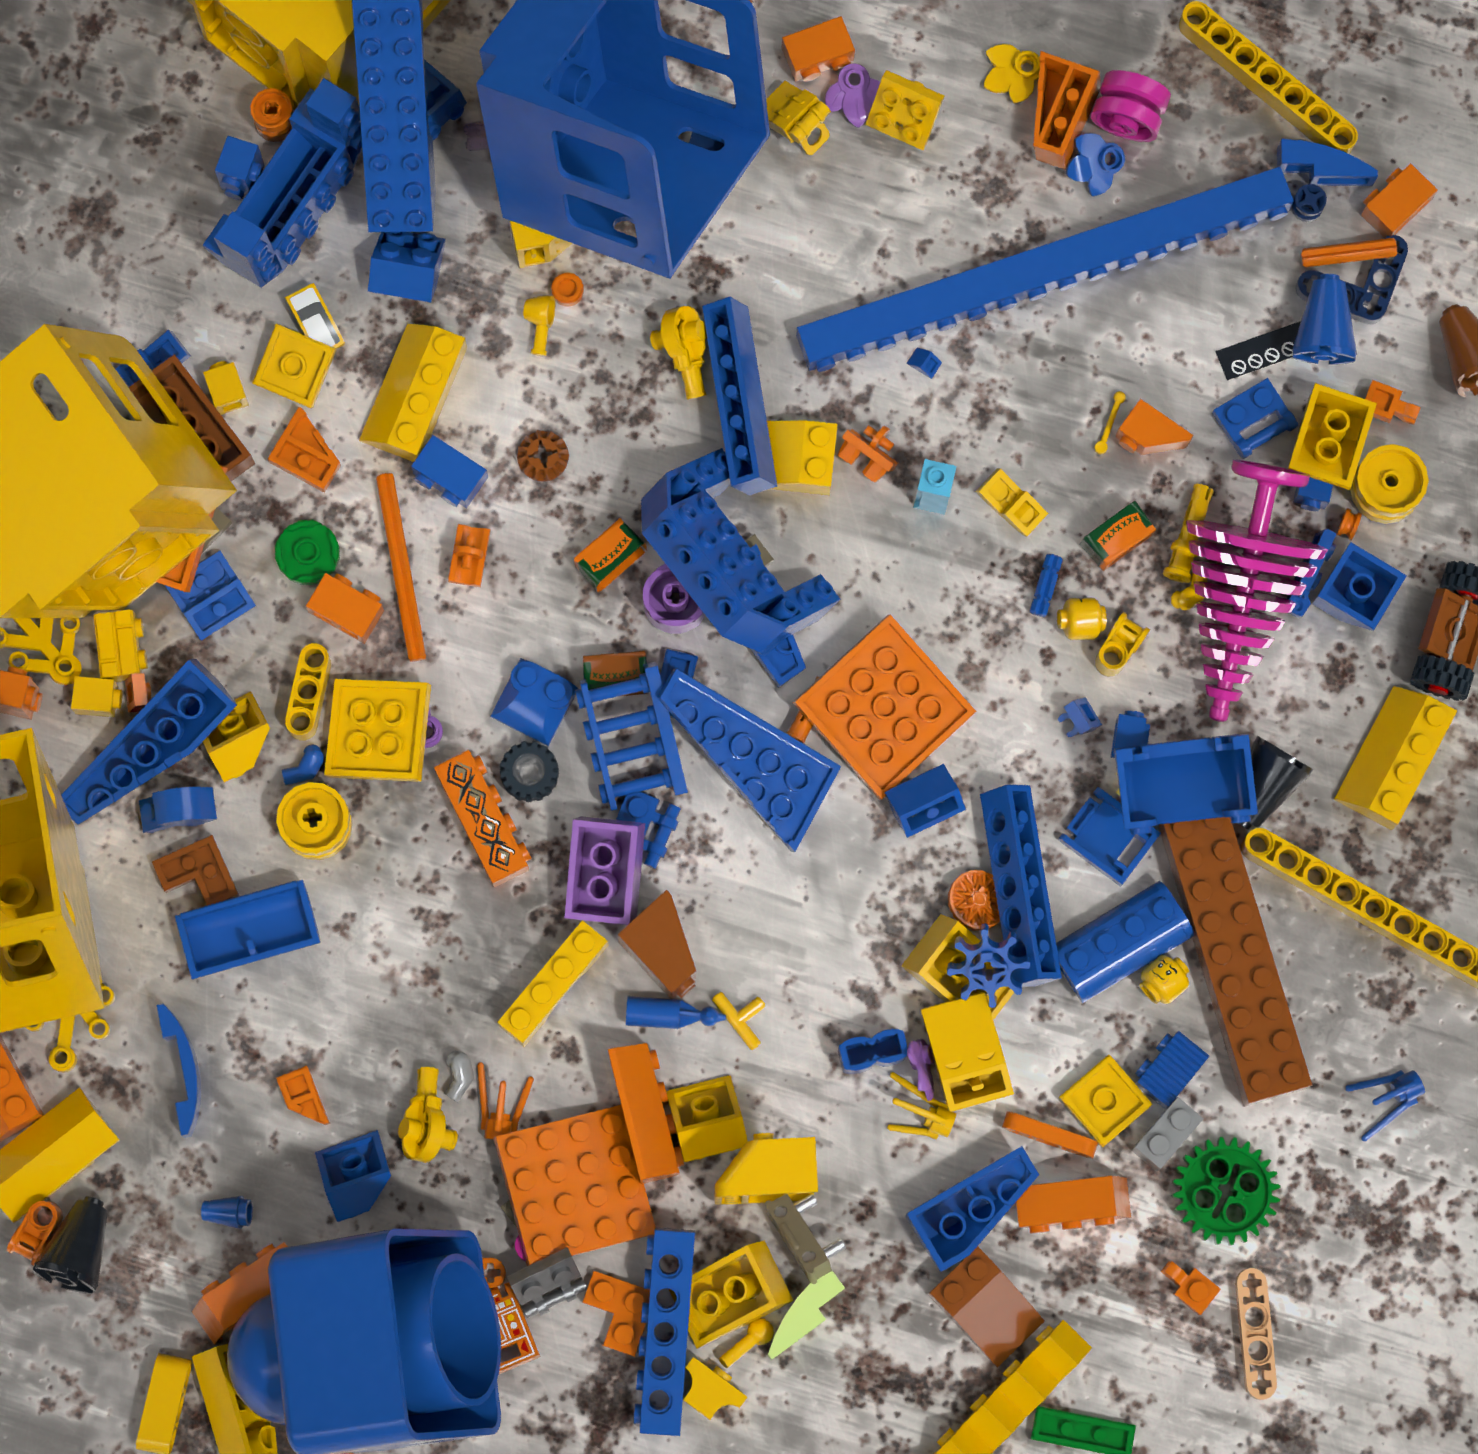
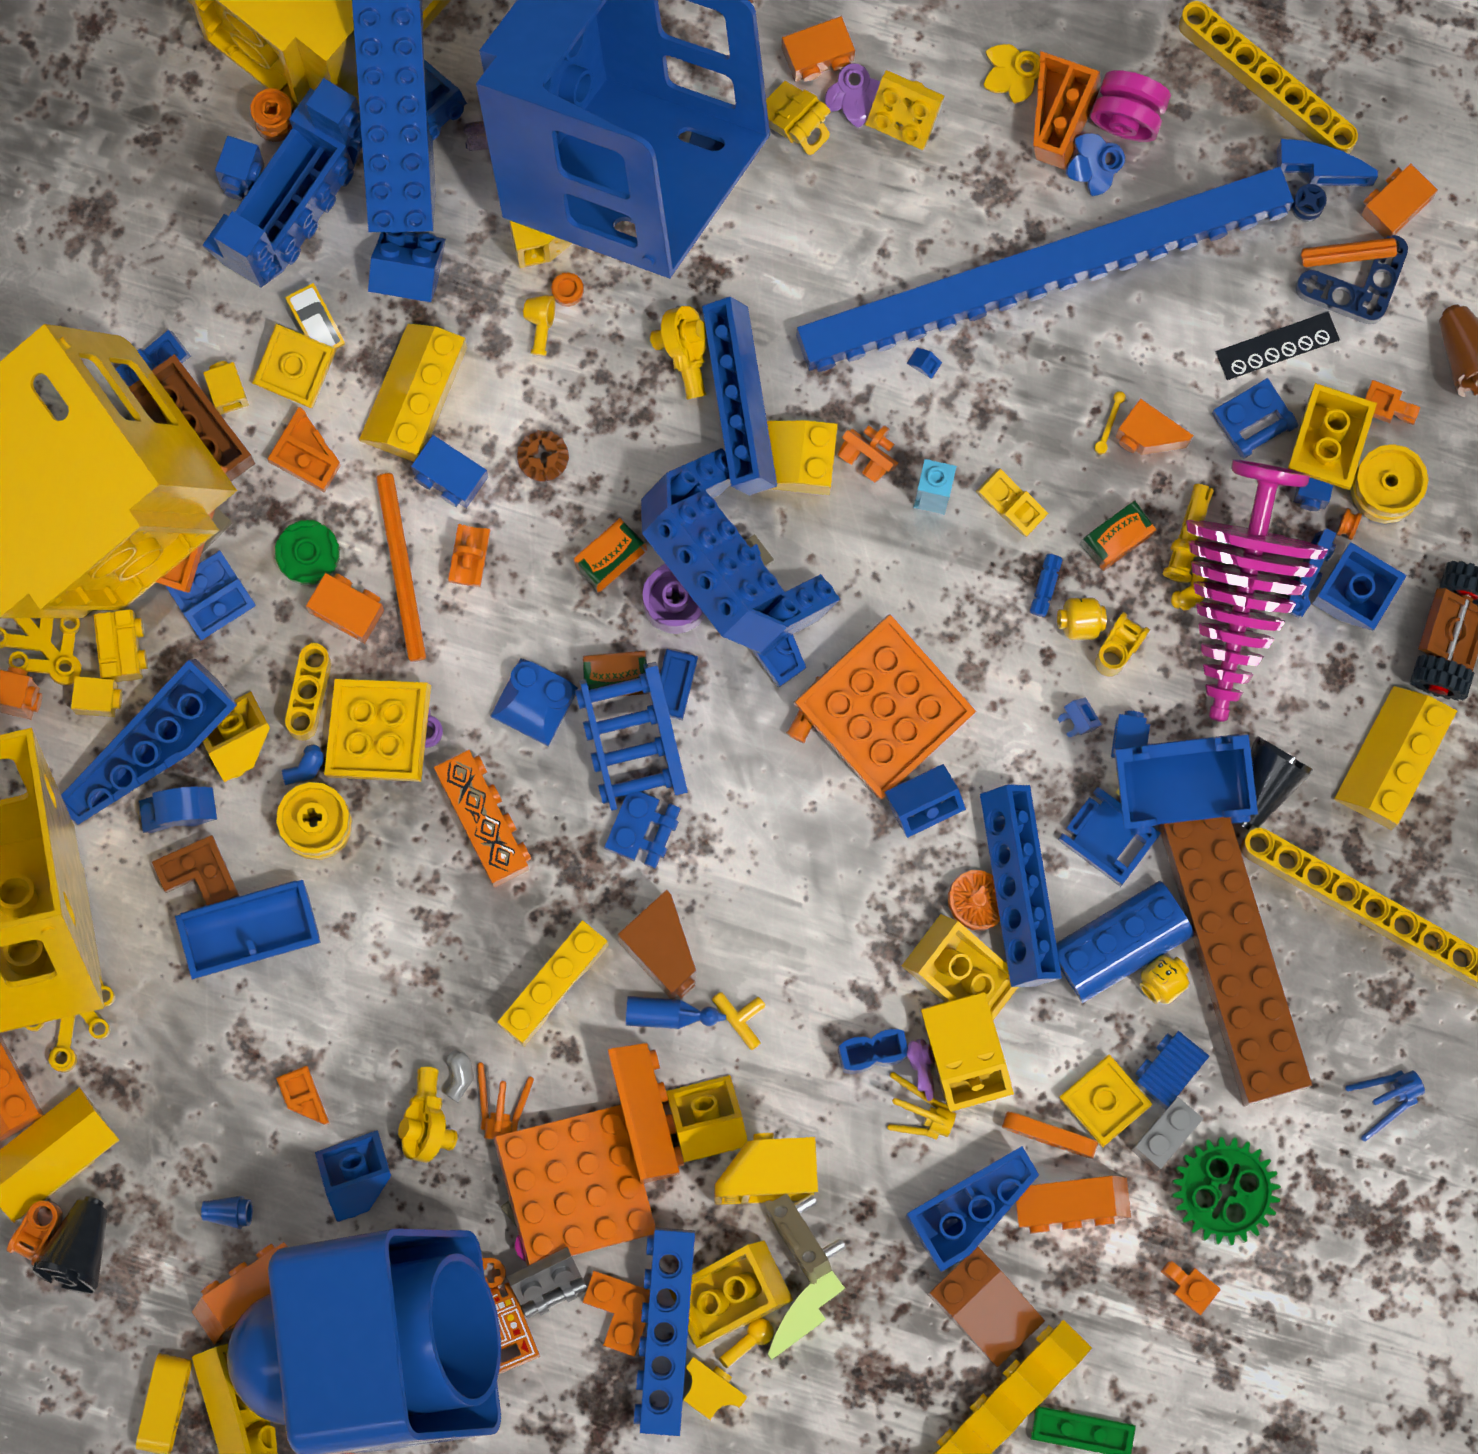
orange plate [125,673,151,713] -> none
blue slope [157,1004,201,1138] -> none
black wheel [500,741,559,802] -> none
medium lavender brick [564,816,645,925] -> none
blue wing [657,669,841,852] -> none
blue gear [947,923,1030,1008] -> none
light nougat beam [1235,1268,1277,1400] -> none
blue cone [1292,274,1357,365] -> none

